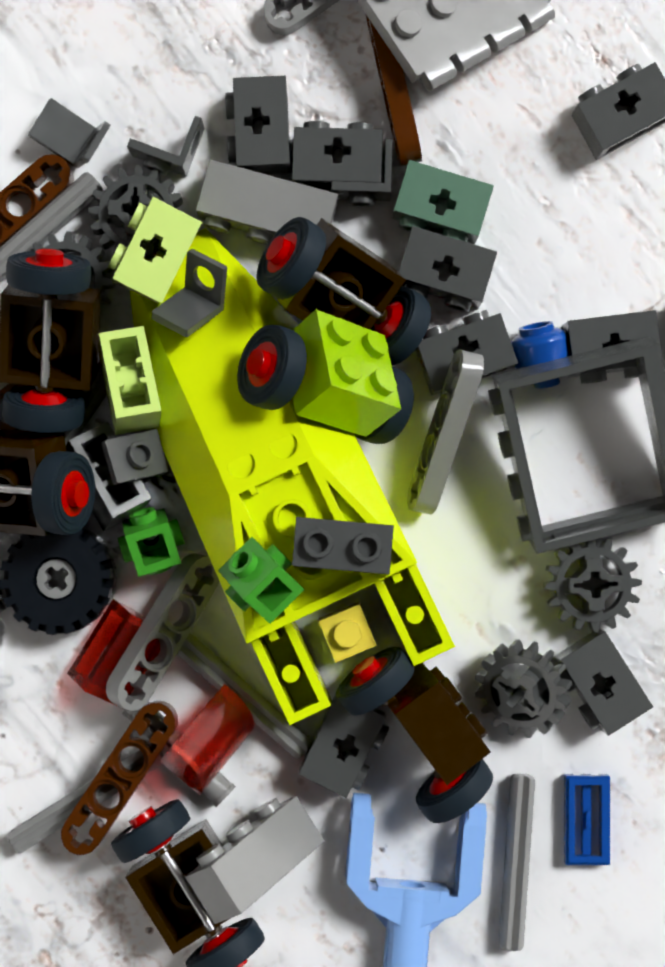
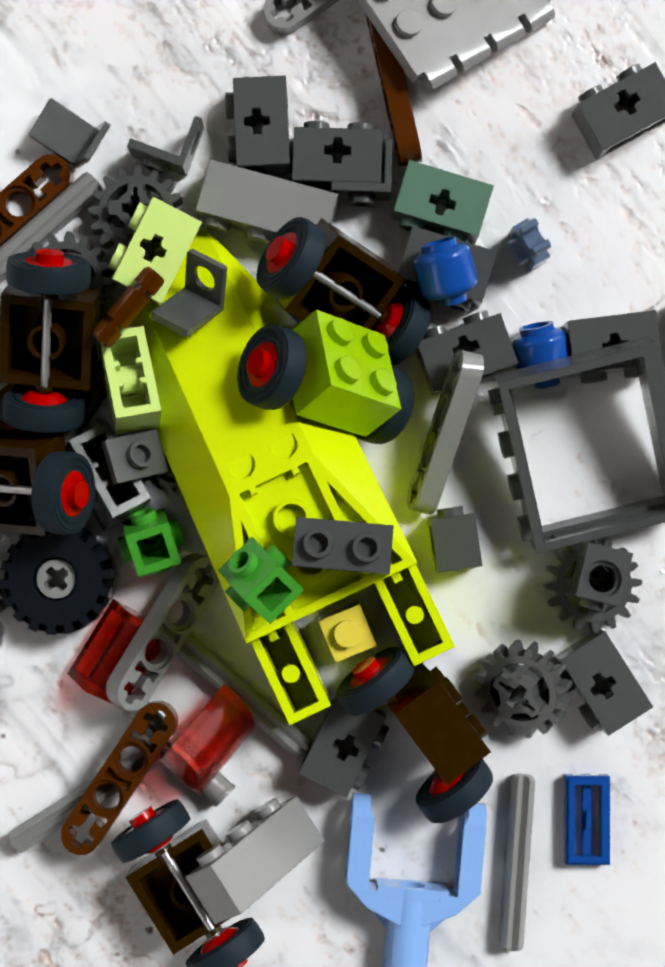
none -> reddish brown axle [92,267,164,348]
none -> blue head [414,236,478,307]
none -> dark grey brick [428,506,483,573]
none -> sand blue plate [507,218,551,272]
none -> dark grey brick [569,542,633,612]

